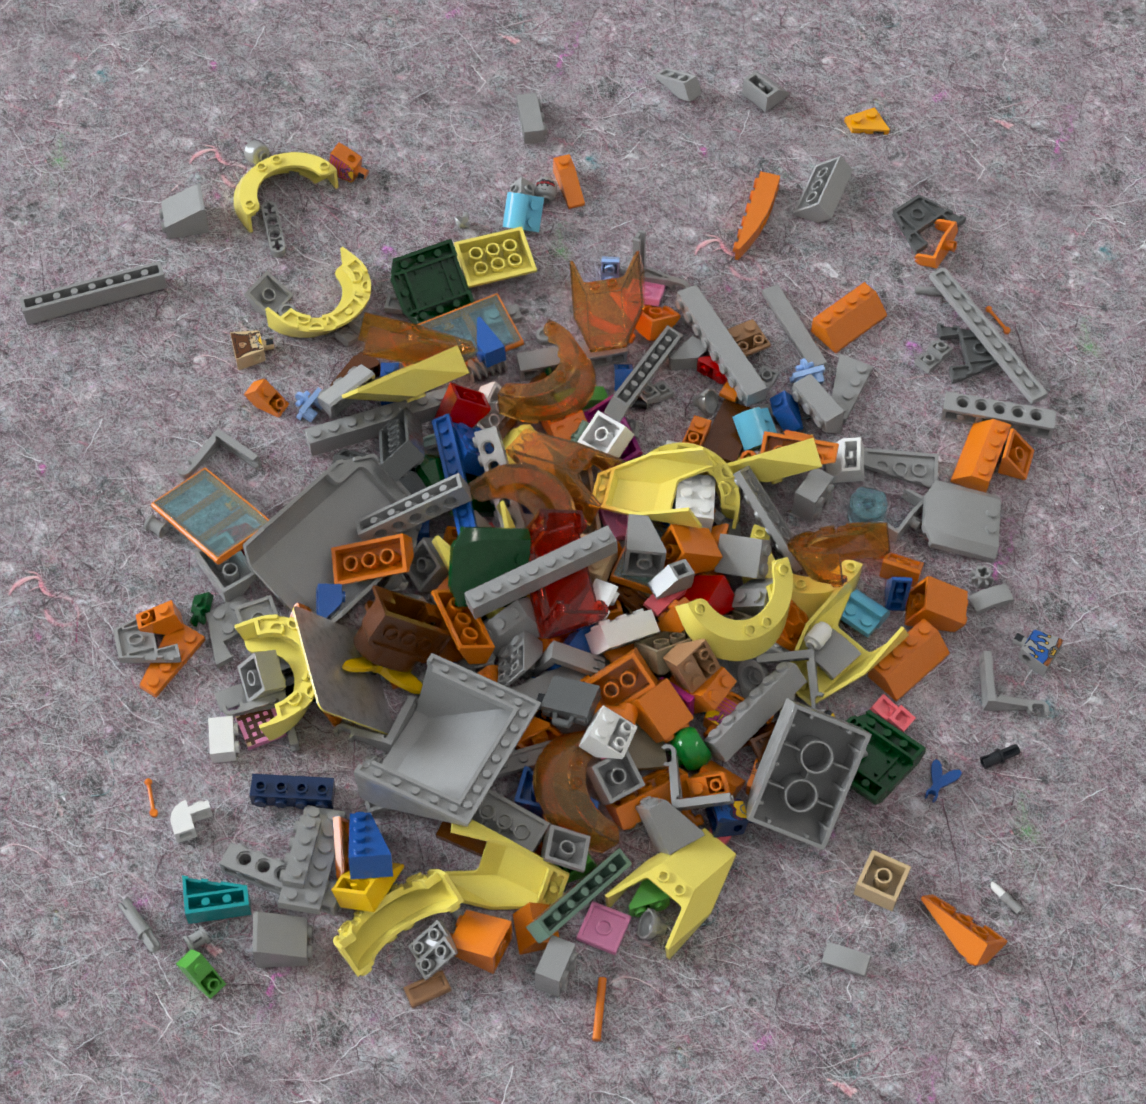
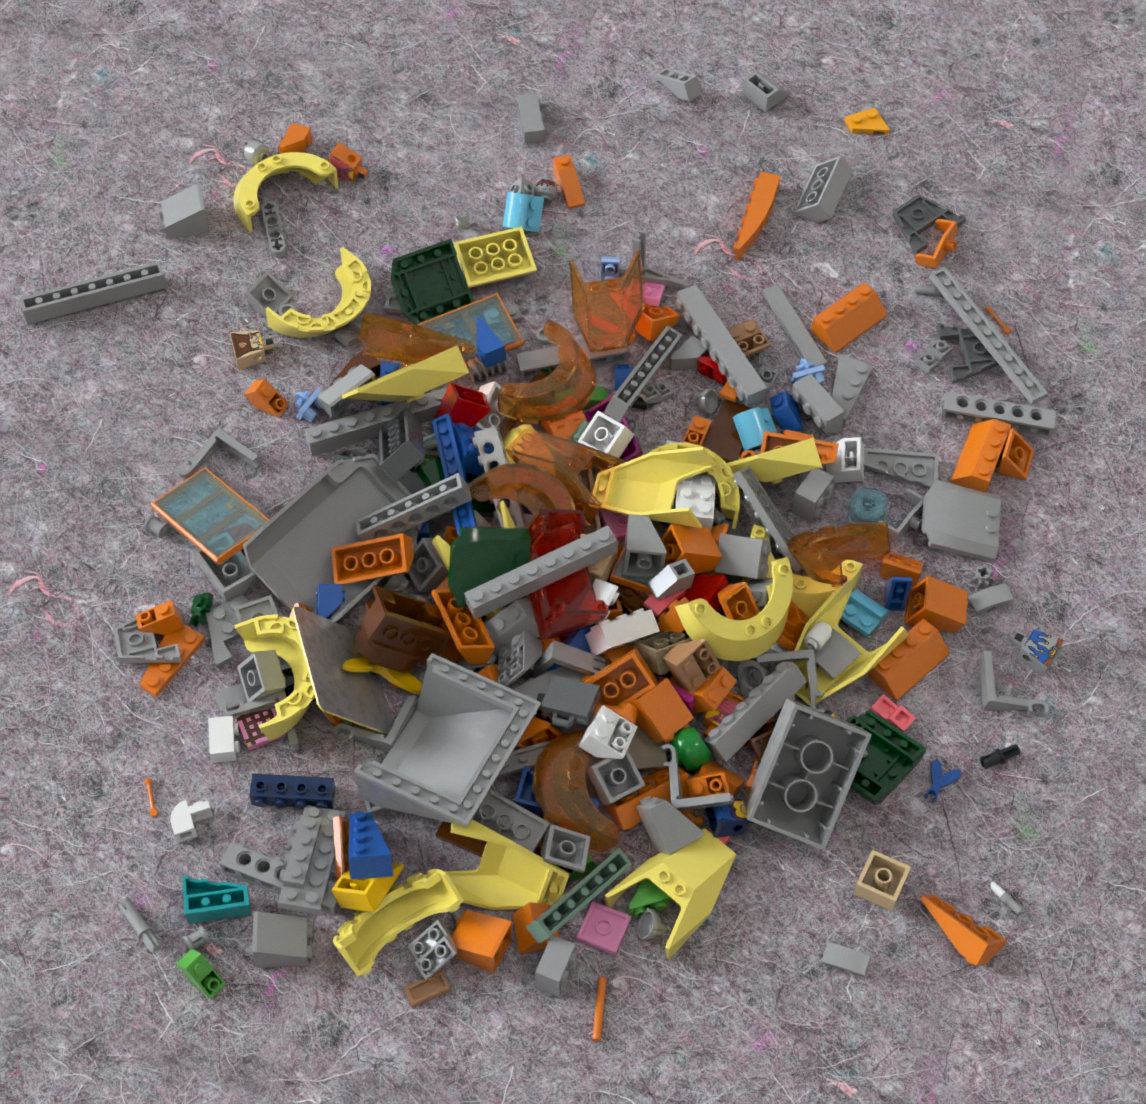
none -> orange slope [279,123,313,154]
none -> orange slope [718,582,760,620]

